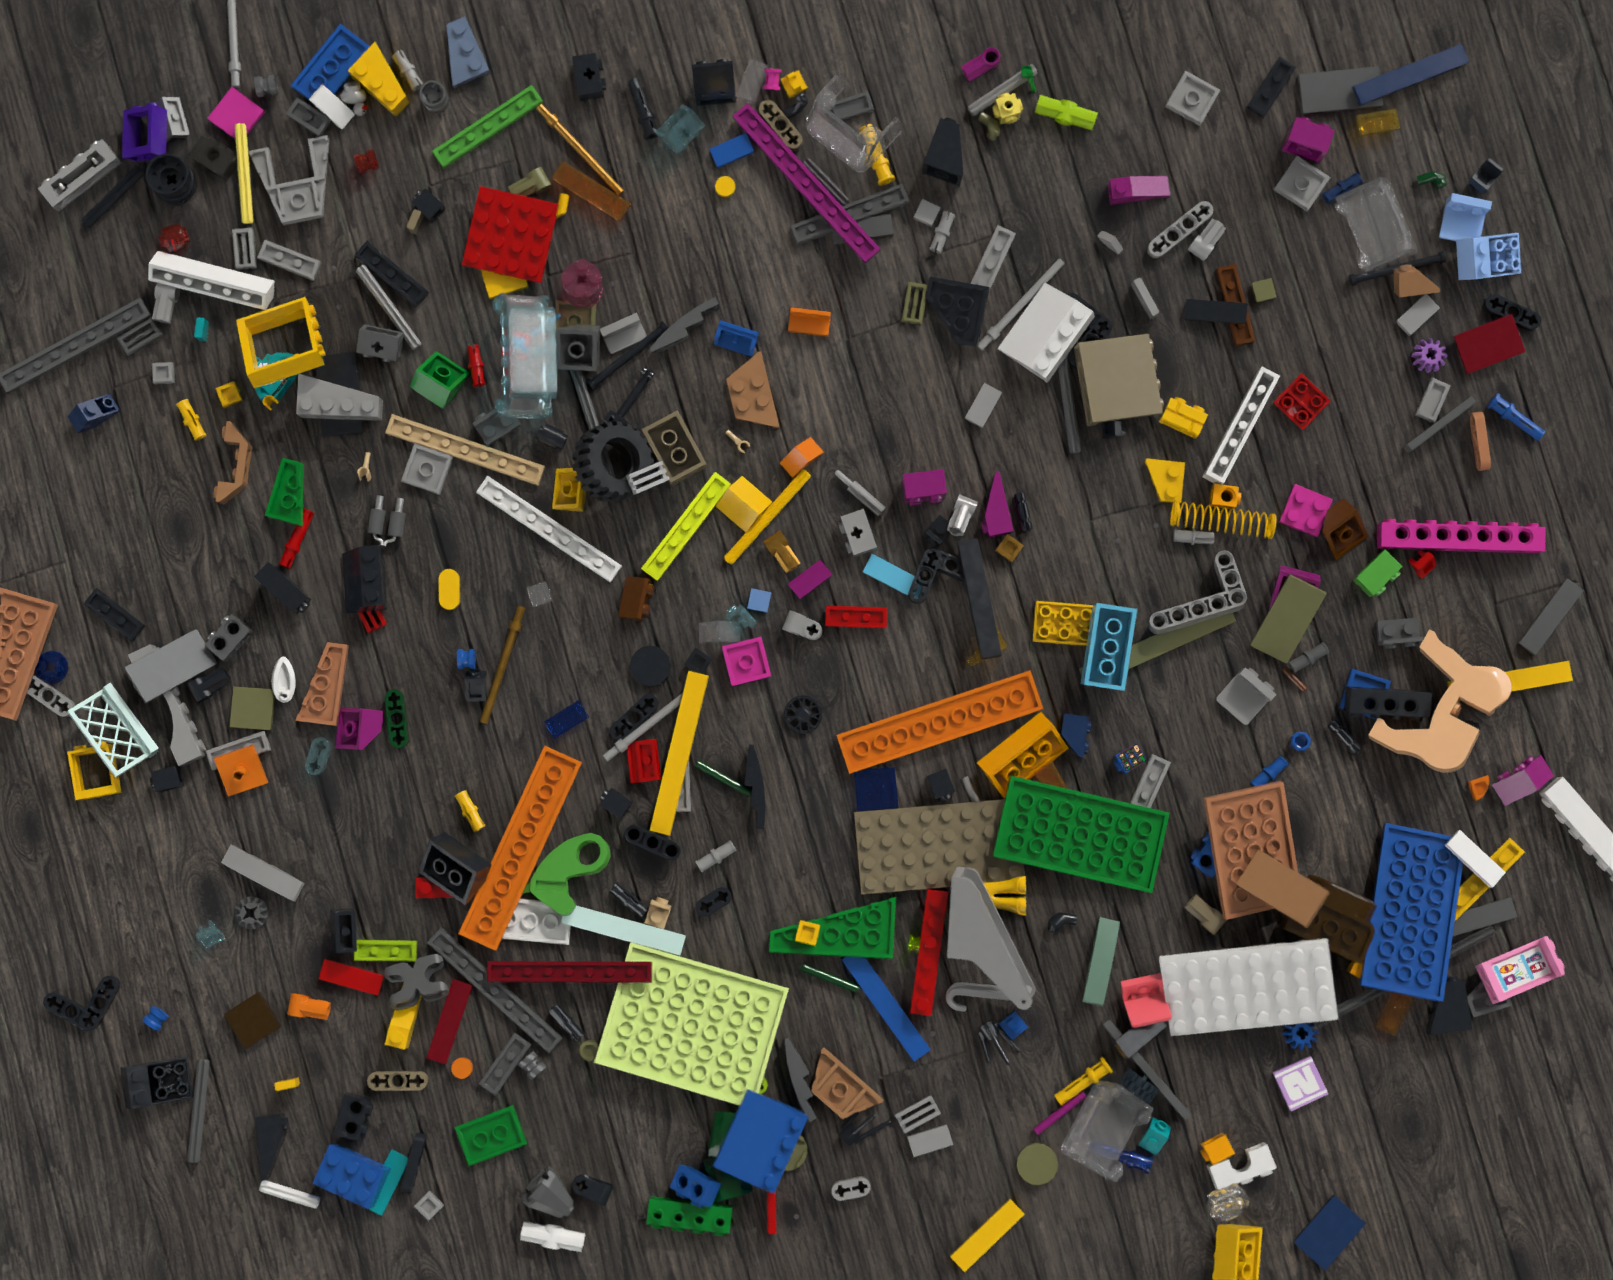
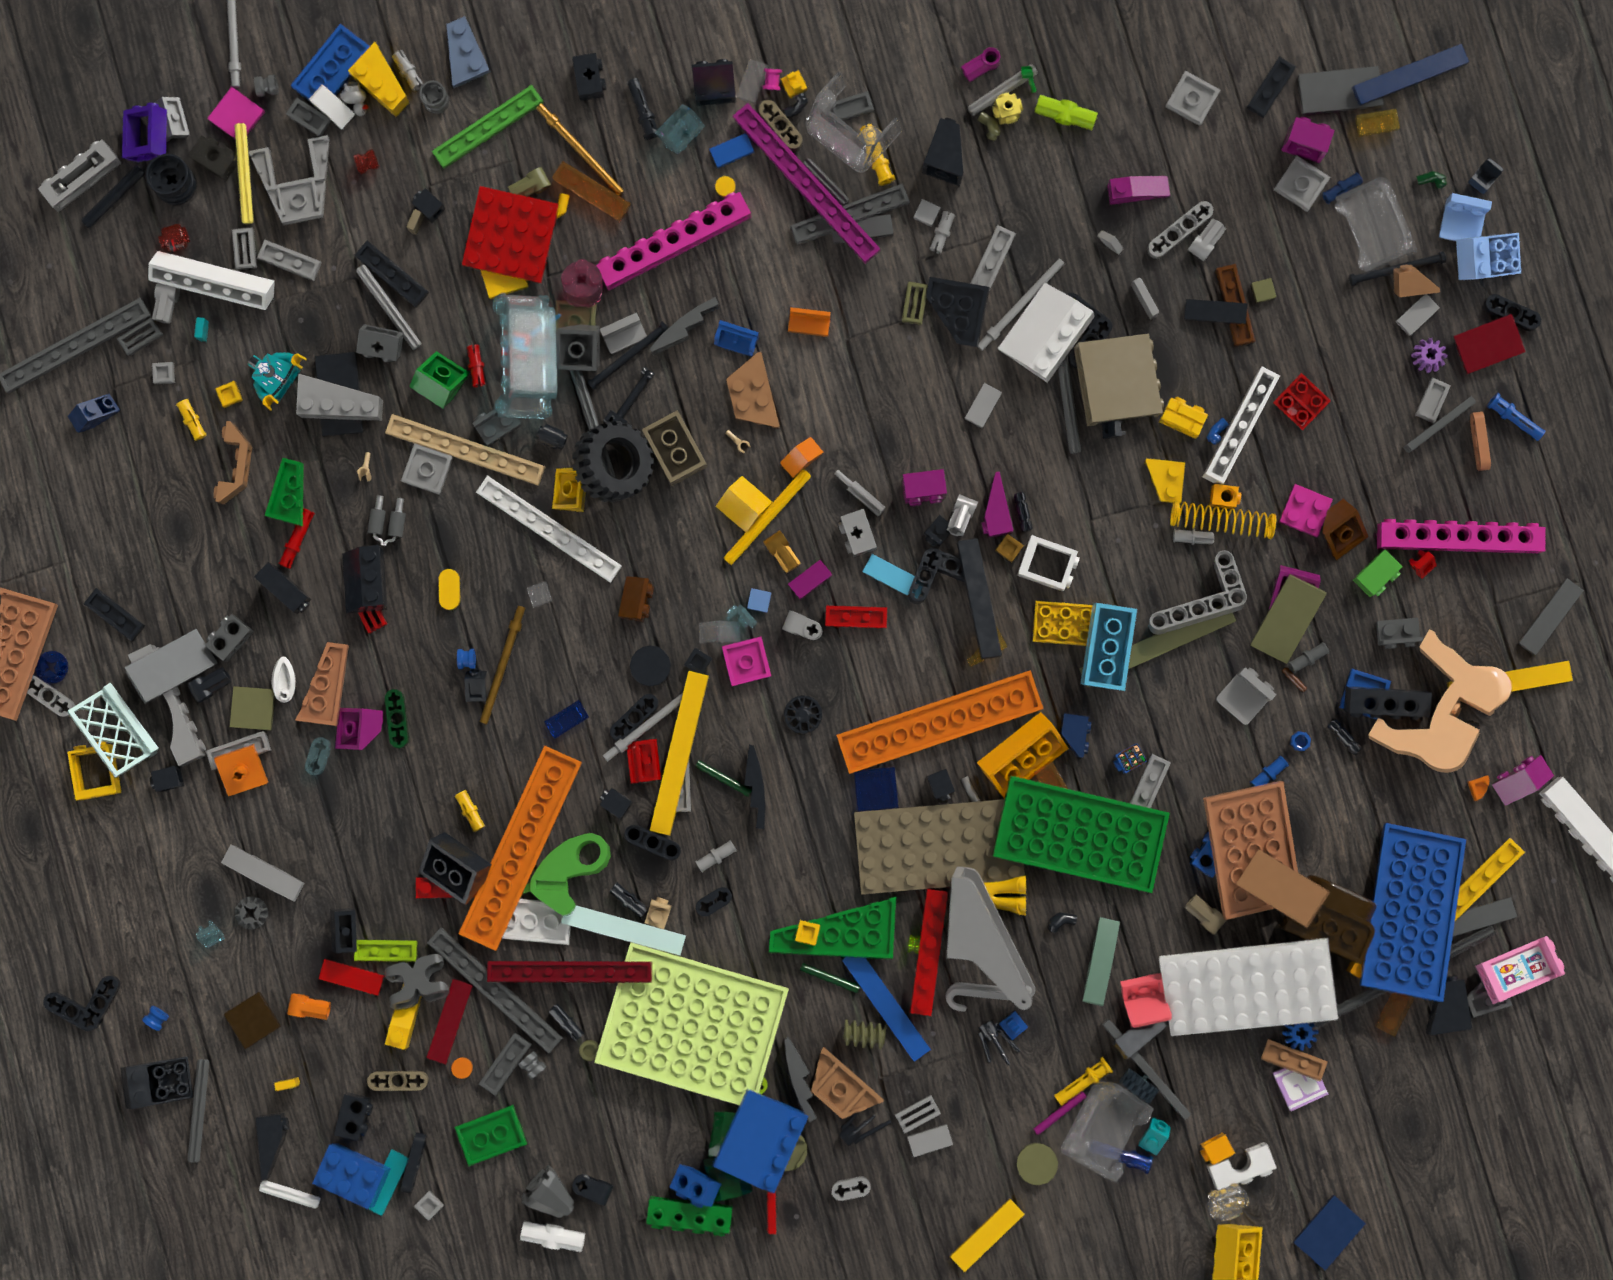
yellow window [236,297,326,389] -> none
light grey tile [626,461,670,495] -> none
neon yellow plate [641,472,731,581] -> none
white tile [1444,830,1506,888] -> none
none -> dark pink brick [596,192,751,291]
none -> olive piece [843,1019,887,1050]
none -> white window [1017,535,1080,592]
none -> blue arm [1207,418,1229,445]
none -> medium nougat tile [1261,1039,1327,1082]

